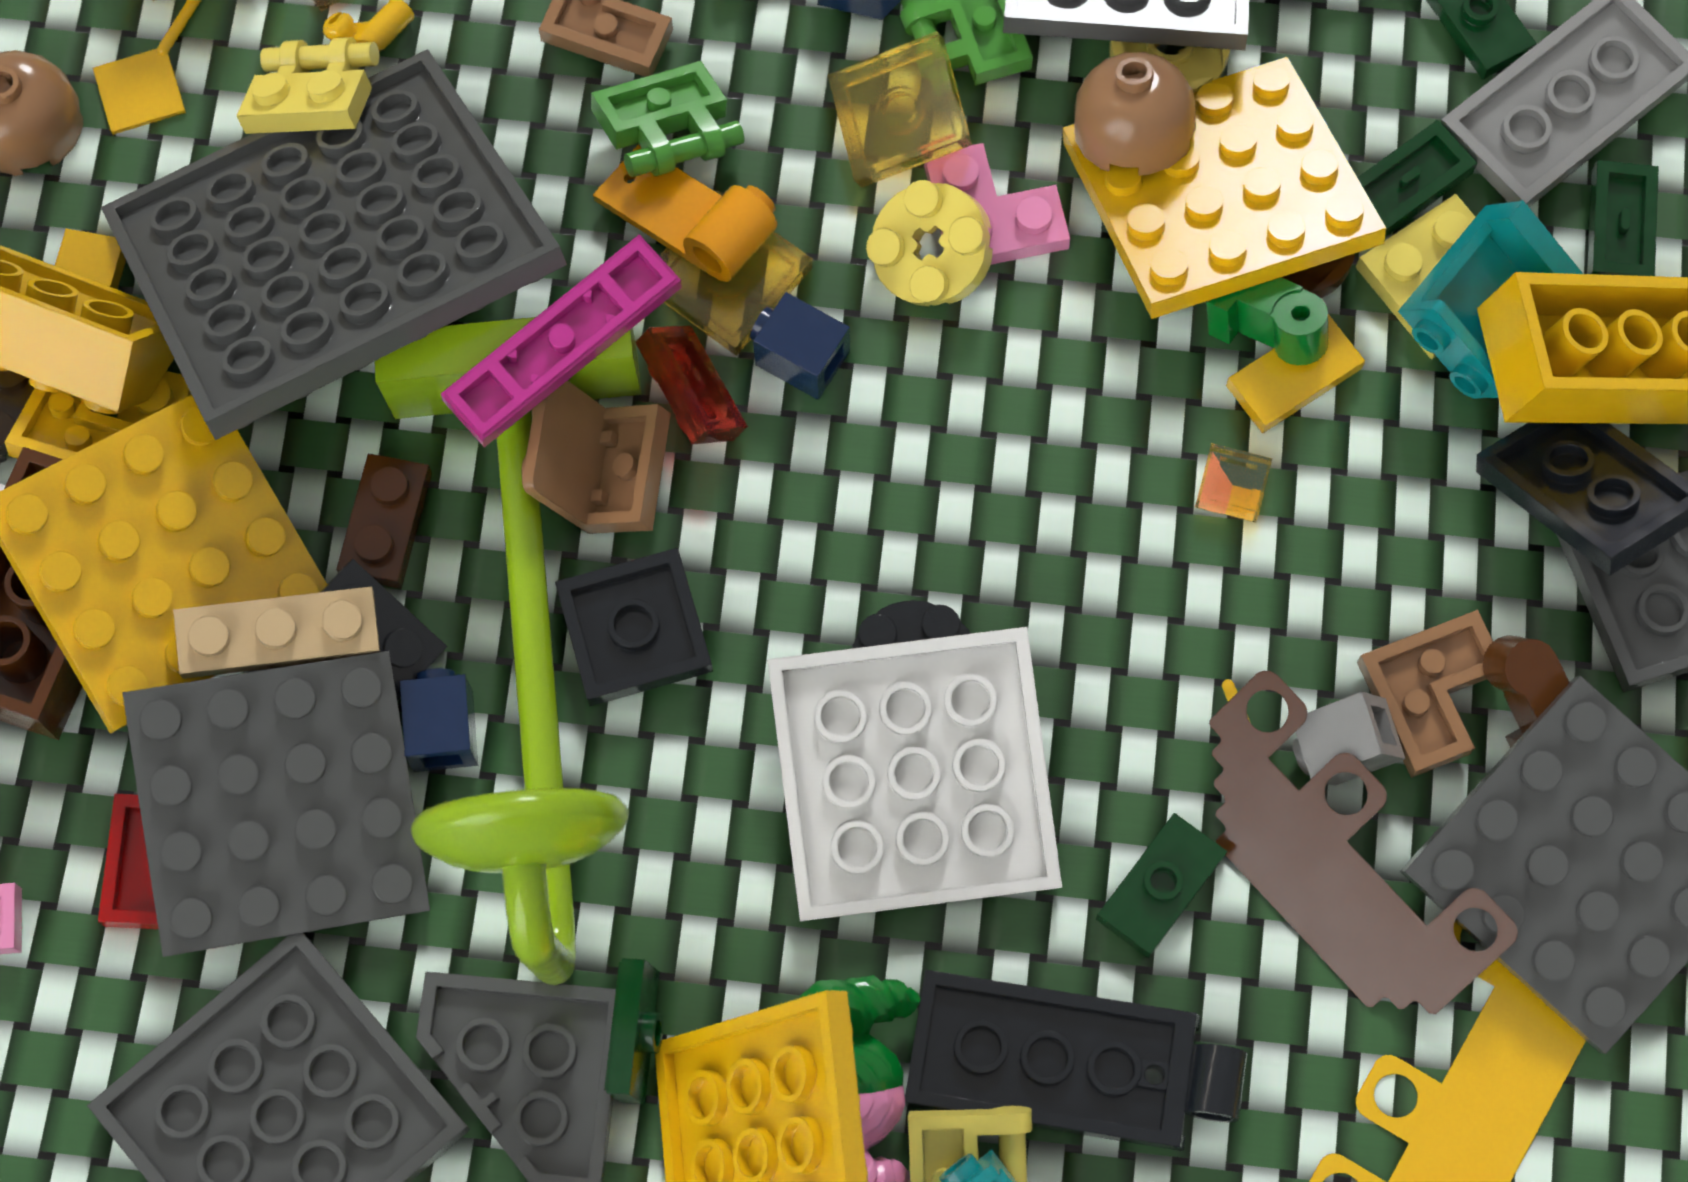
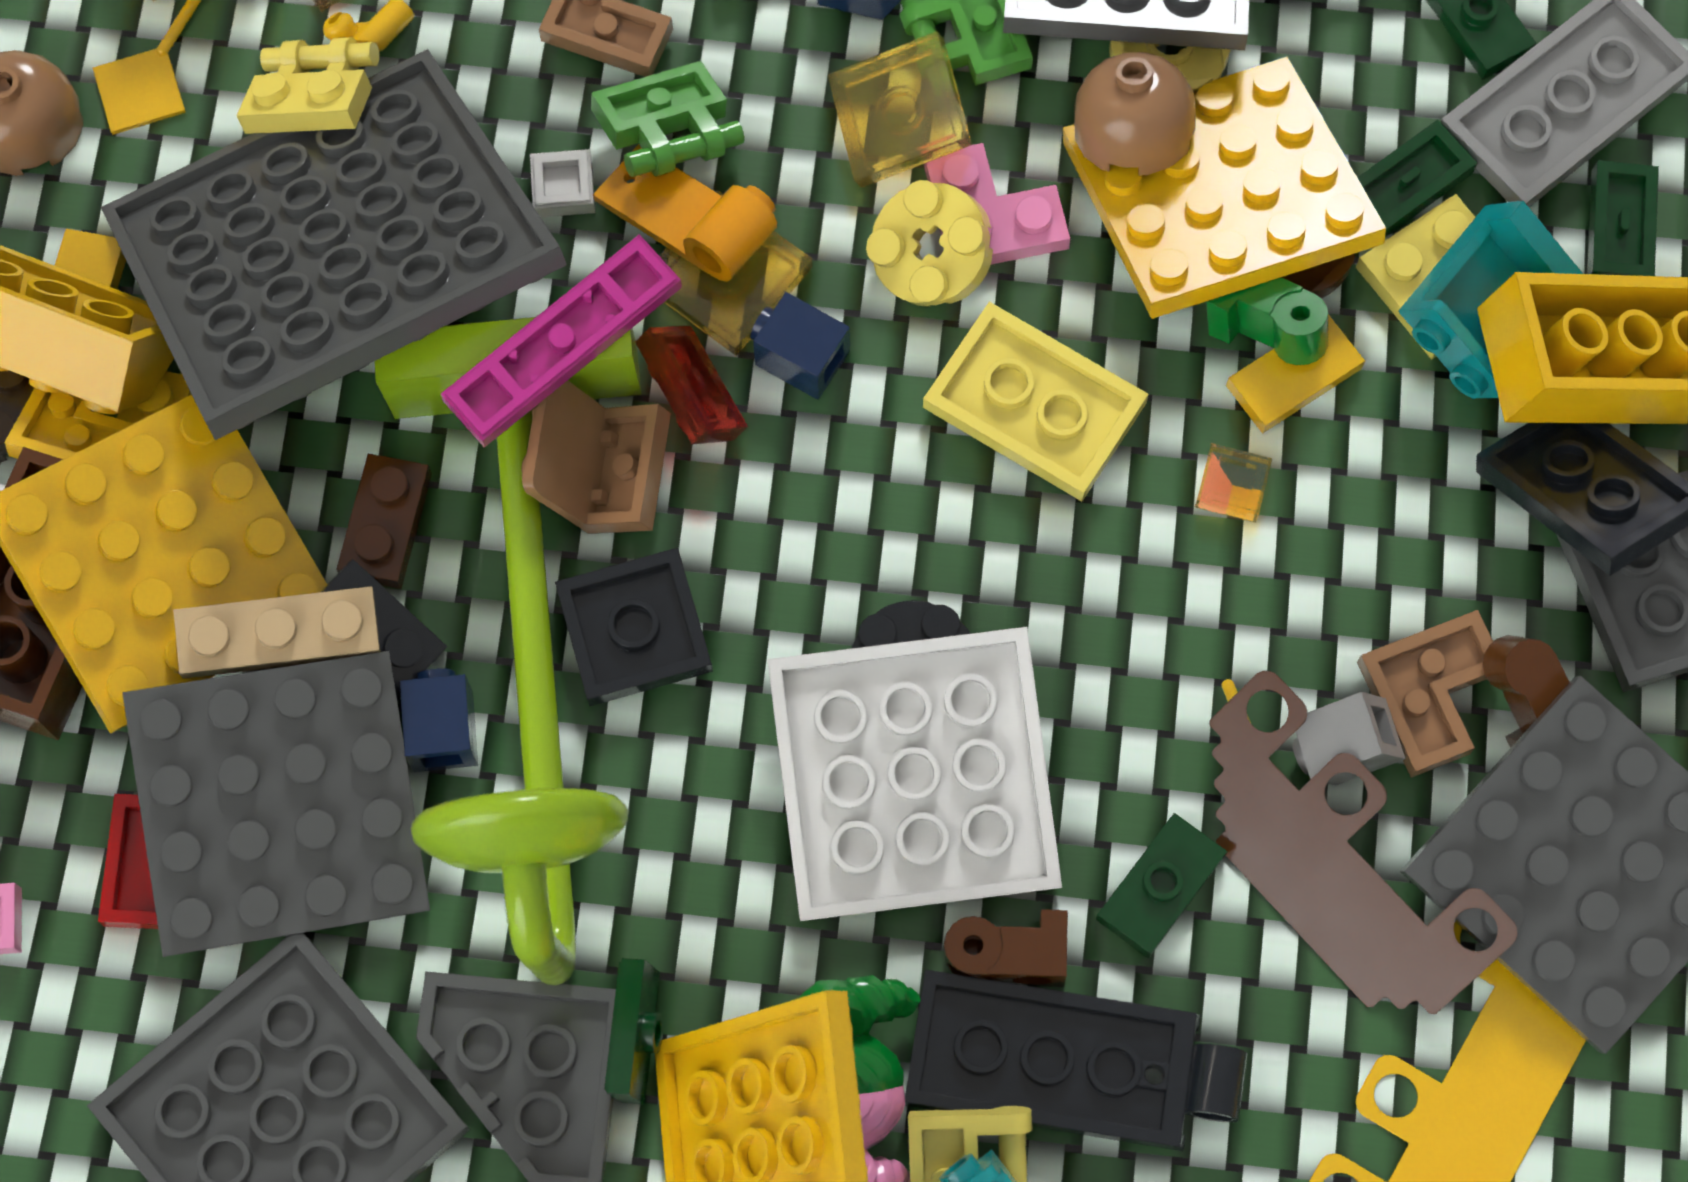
none -> white tile [530,149,596,217]
none -> light yellow plate [923,302,1149,502]
none -> reddish brown leg [944,909,1068,987]

